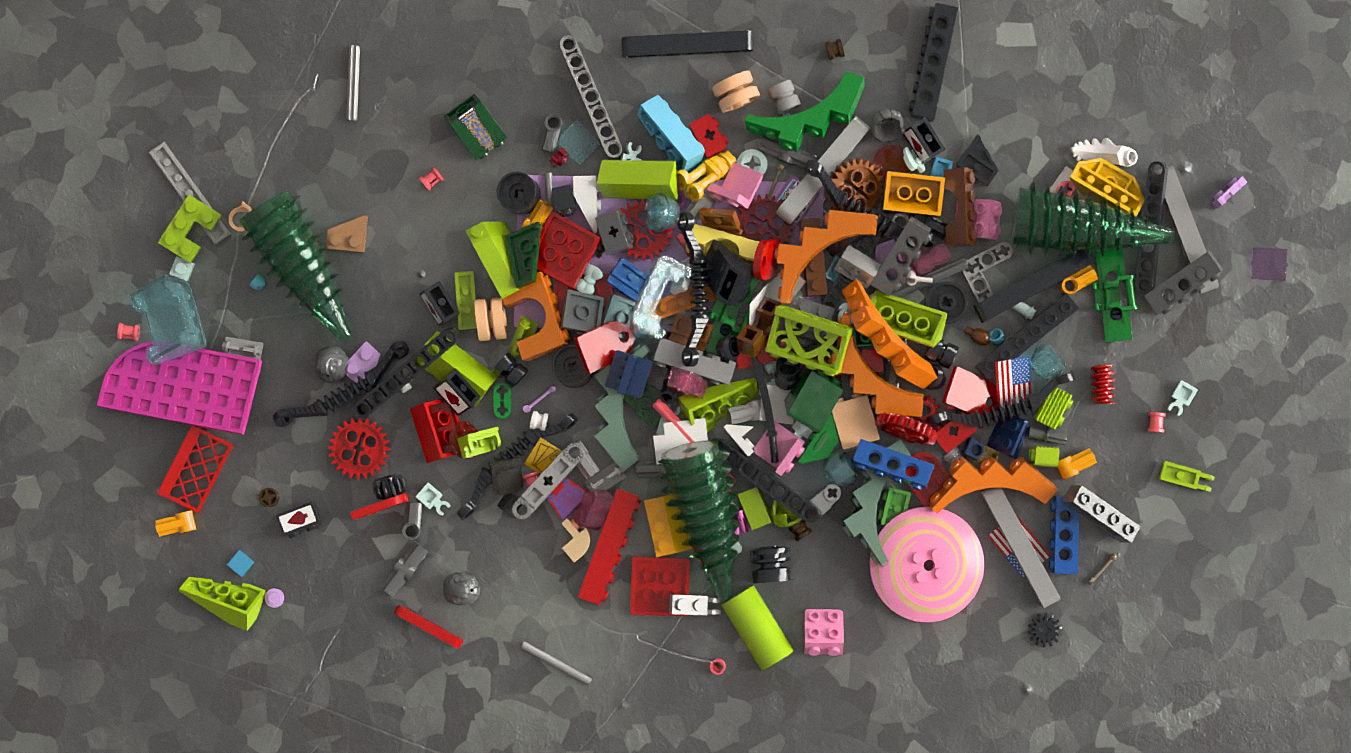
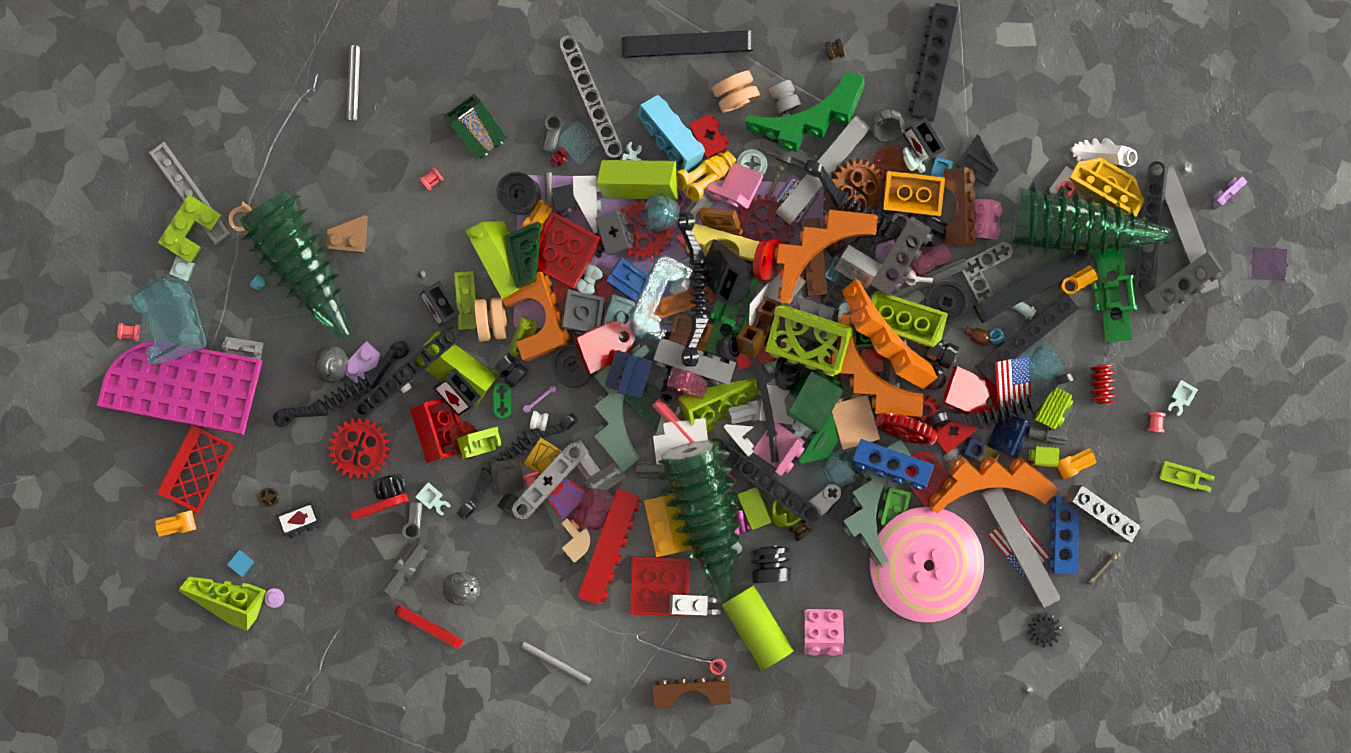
none -> reddish brown arch [652,676,731,709]

